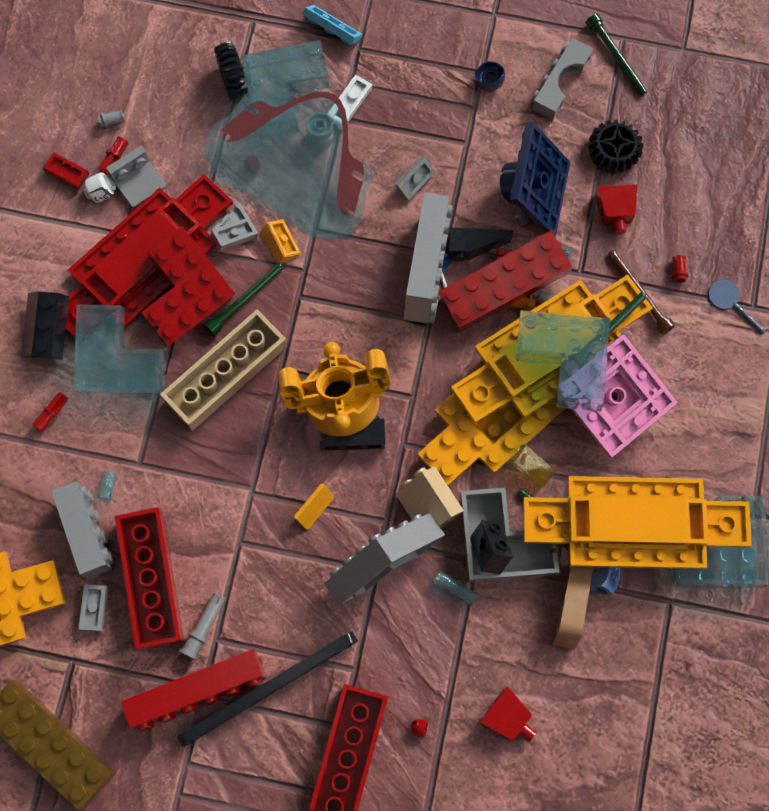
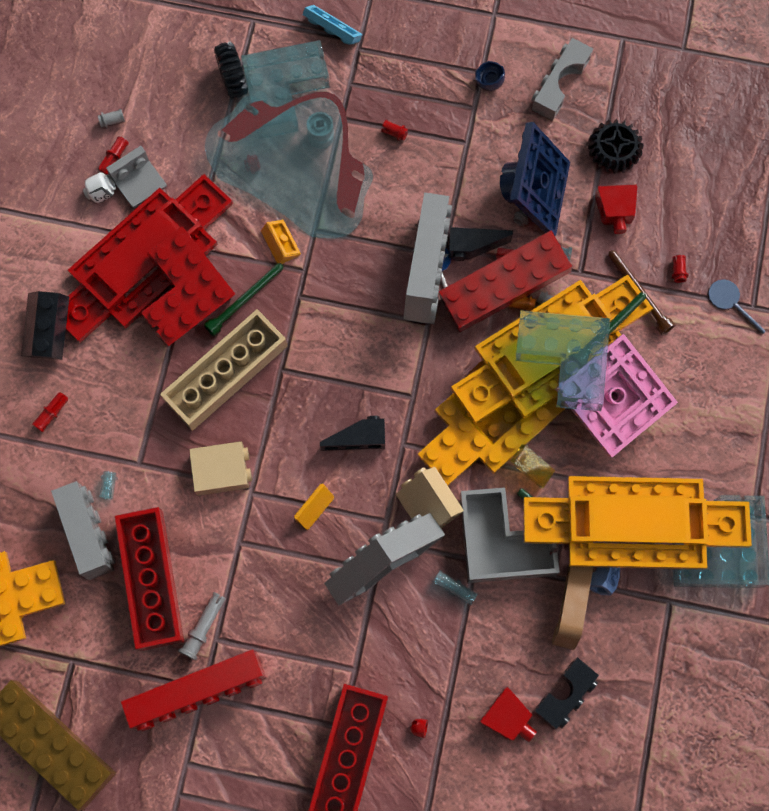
red plate [42,152,89,190] -> none
clear light blue piece [74,305,166,395] -> none
light grey plate [79,584,108,632] -> none
black beam [177,631,358,747] -> none
light grey wing [211,203,258,251] -> none
light orange piece [278,342,391,436] -> none
white plate [328,75,372,131] -> none
light grey plate [394,156,435,200] -> none
black brick [470,520,513,575] -> none
dark green piece [585,13,647,96] -> none
none -> tan brick [190,441,252,496]
none -> red pin [381,120,409,141]
none -> black arch [533,657,599,730]

